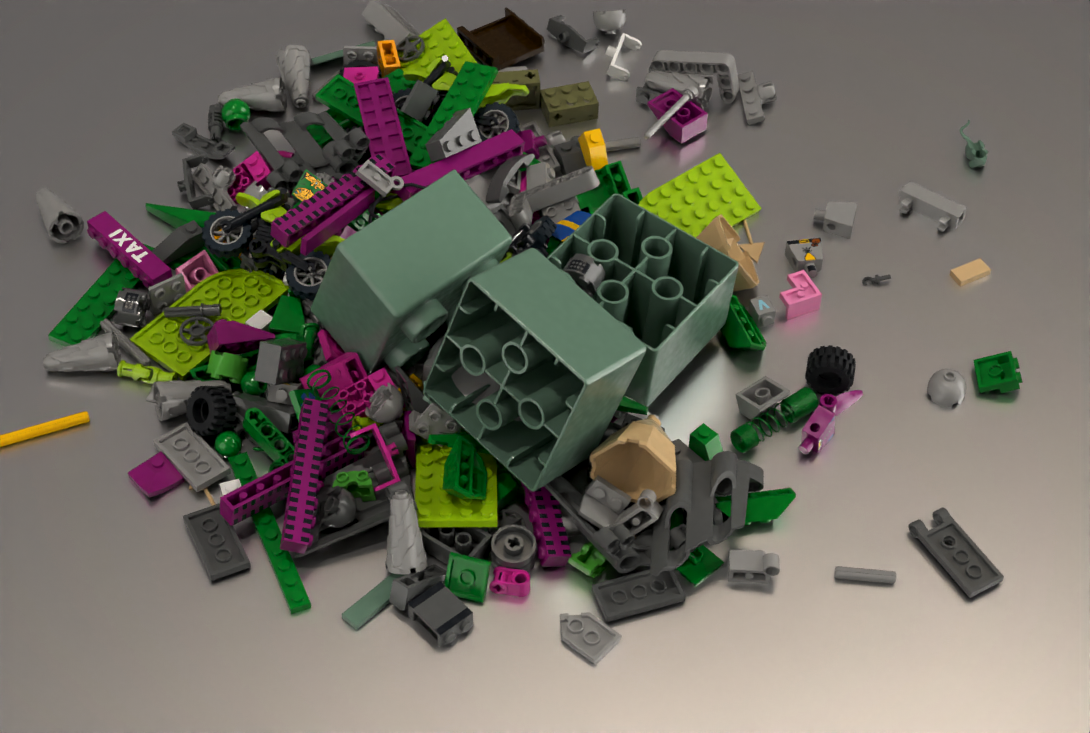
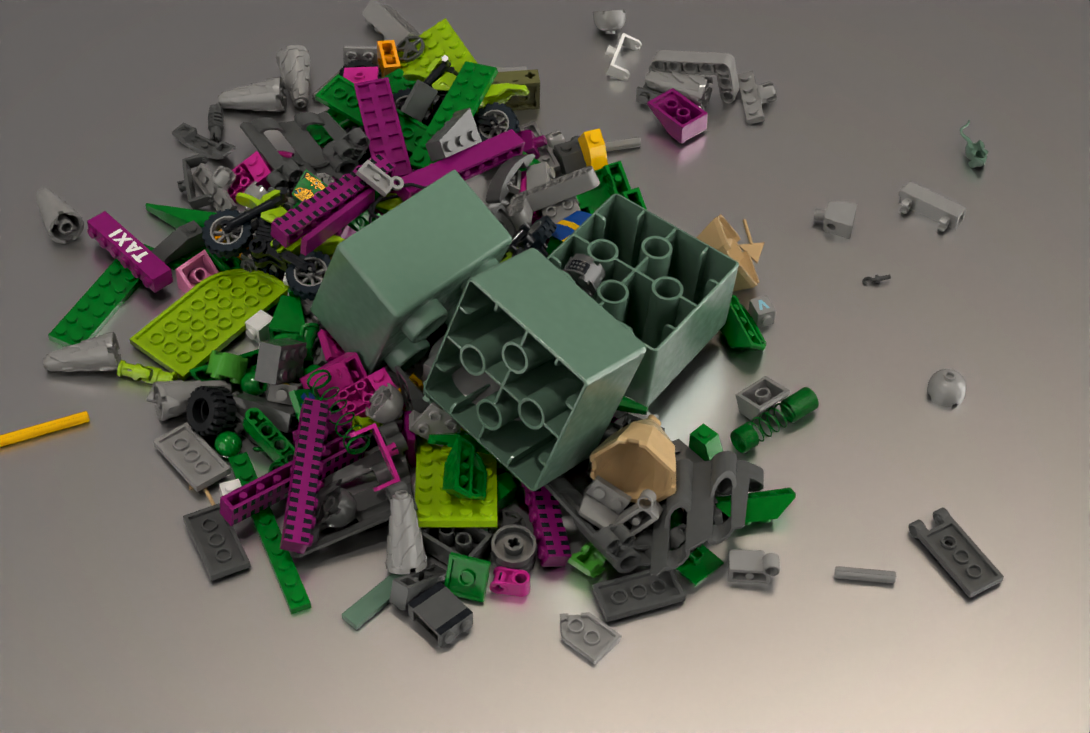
light grey axle [100,319,151,366] -> none
dark grey brick [114,287,151,328] -> none
magenta plate [128,451,185,497] -> none
light grey bracket [147,273,186,316] -> none
dark grey axle [164,303,222,318] -> none
dark grey wheel [179,316,214,346] -> none
magenta slope [207,319,275,355] -> none
green piece [221,98,251,131] -> none
sand green tile [310,41,376,66] -> none
bright green cylinder [332,470,376,502] -> none
dark brown panel [457,7,545,71] -> none
olive piece [540,81,599,128] -> none
dark grey piece [547,15,600,53] -> none
lime plate [638,153,762,238] -> none
light grey piece [644,85,699,139] -> none
bright pink panel [779,270,822,320] -> none
light grey torso [785,238,823,278] -> none
magenta torso [798,405,836,454] -> none
black tyre [805,345,856,395] -> none
magenta piece [819,390,863,416] -> none
tan tile [950,258,991,287] -> none
green plate [974,351,1023,393] -> none

